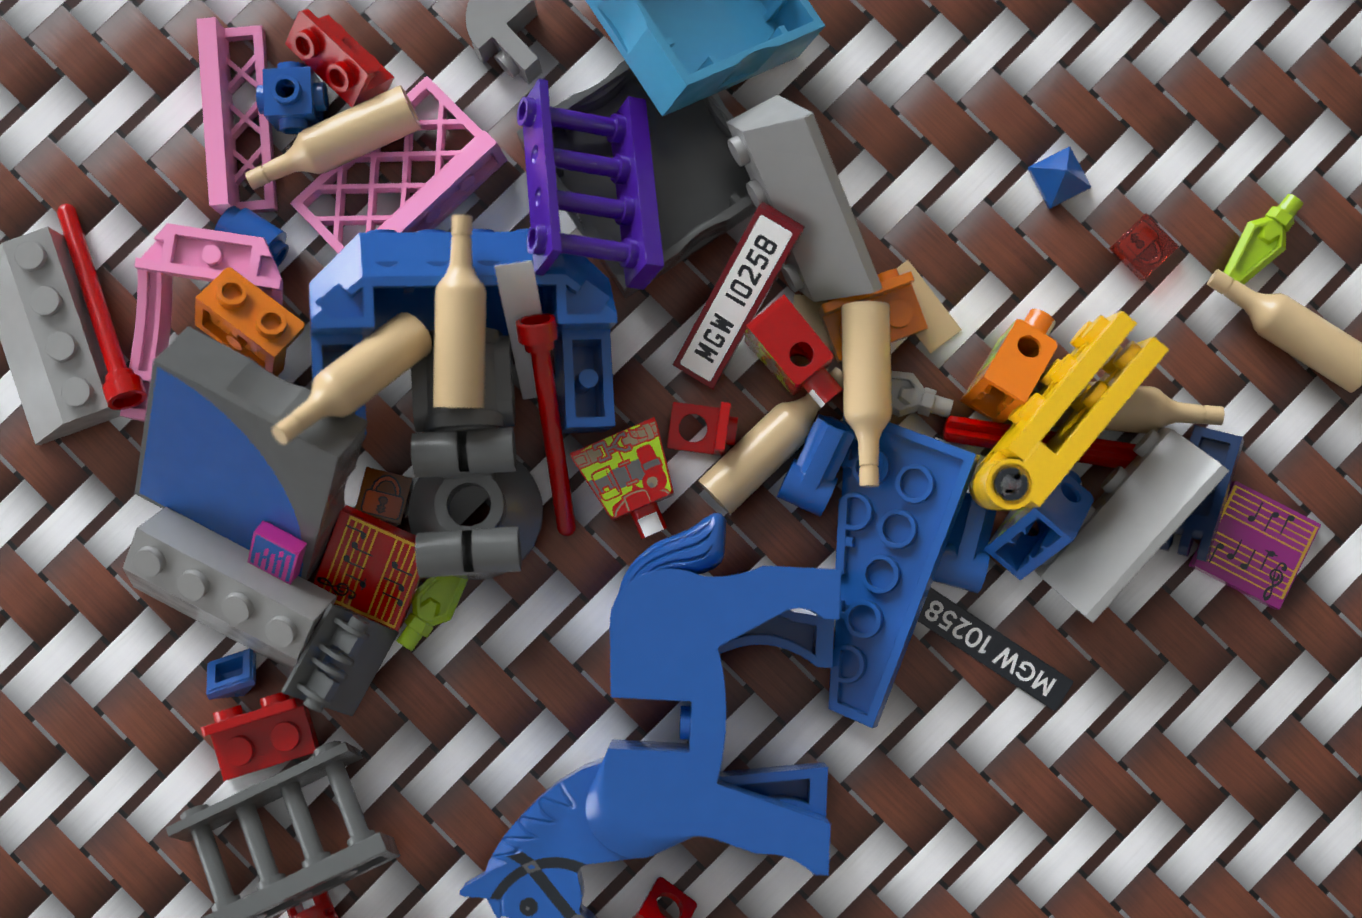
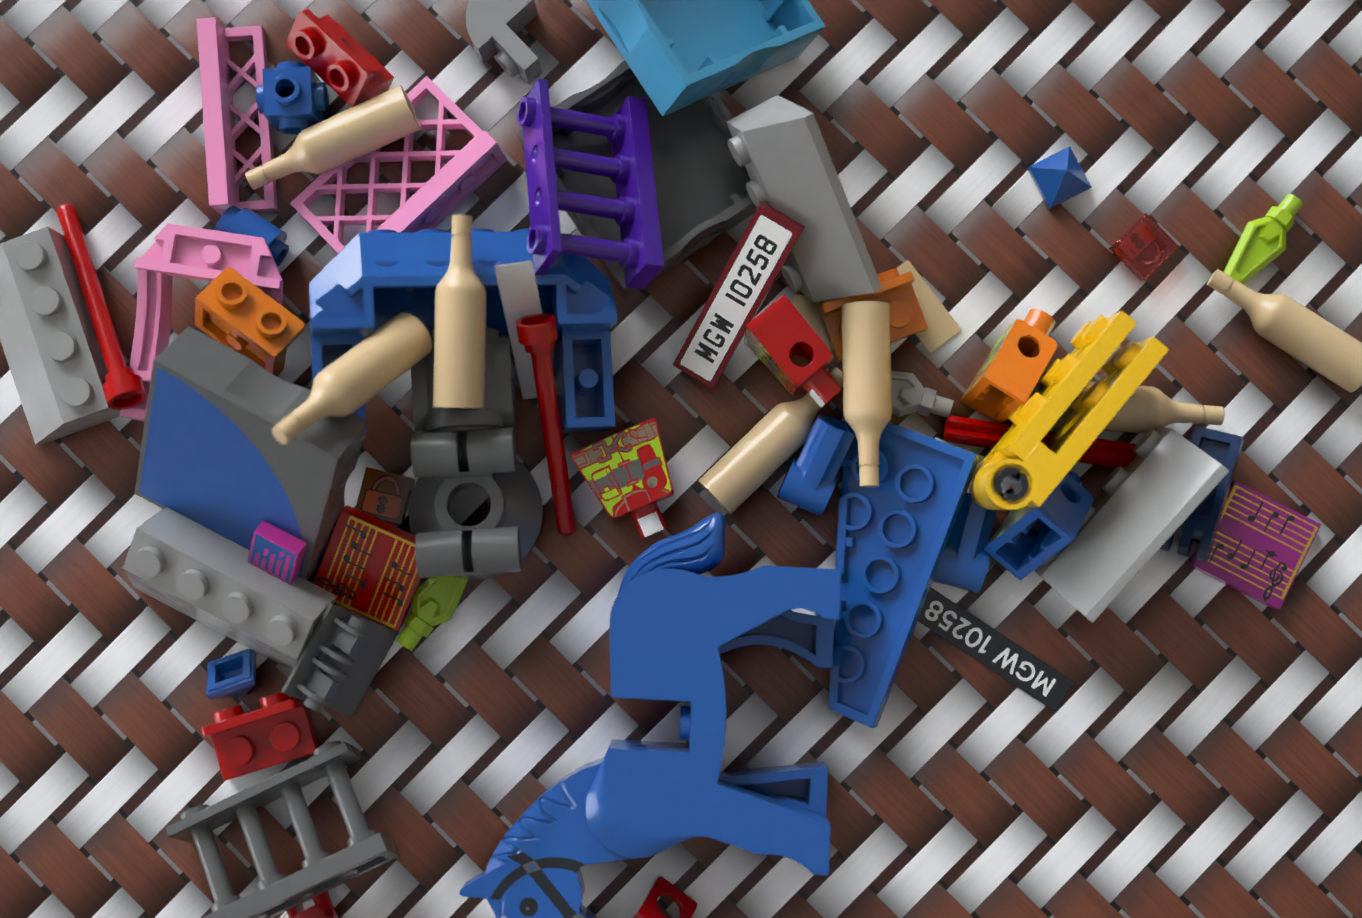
red bracket [667,402,738,456] -> none

